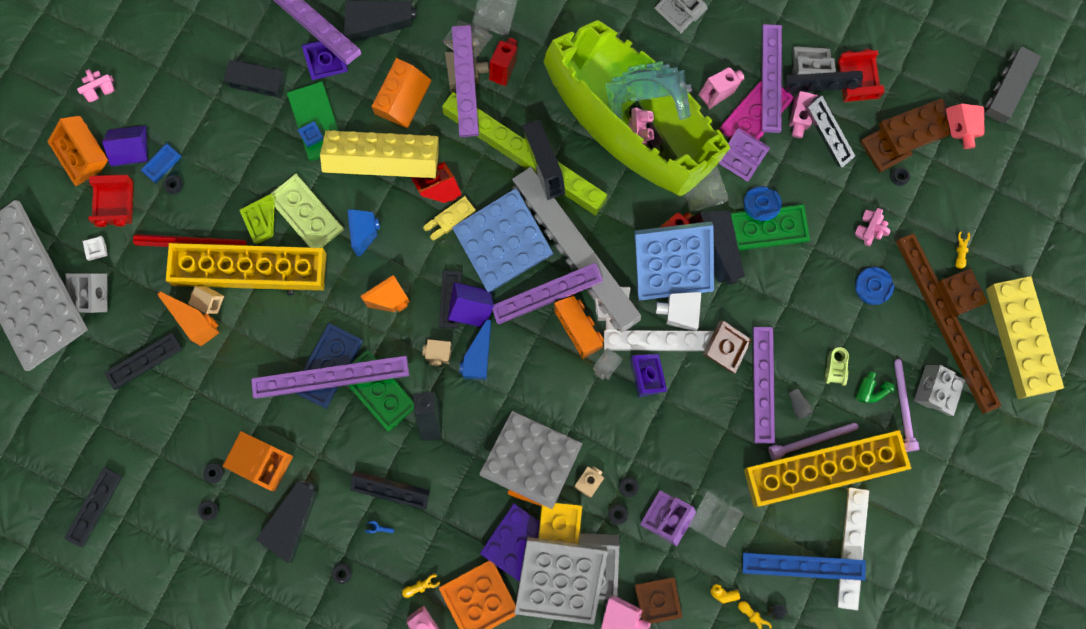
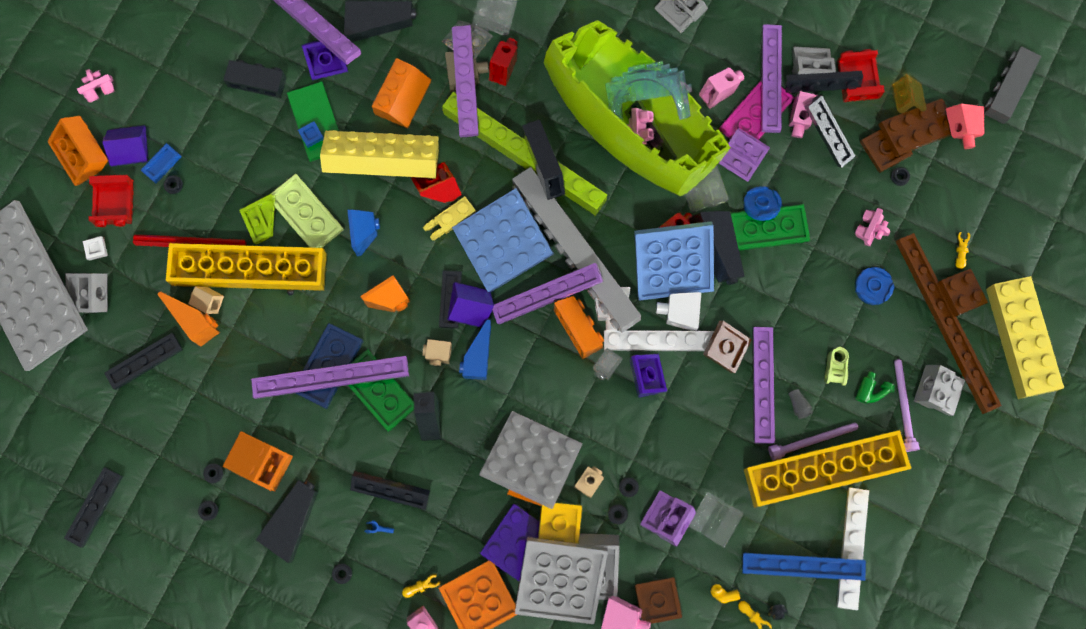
none -> clear yellow panel [892,74,927,114]

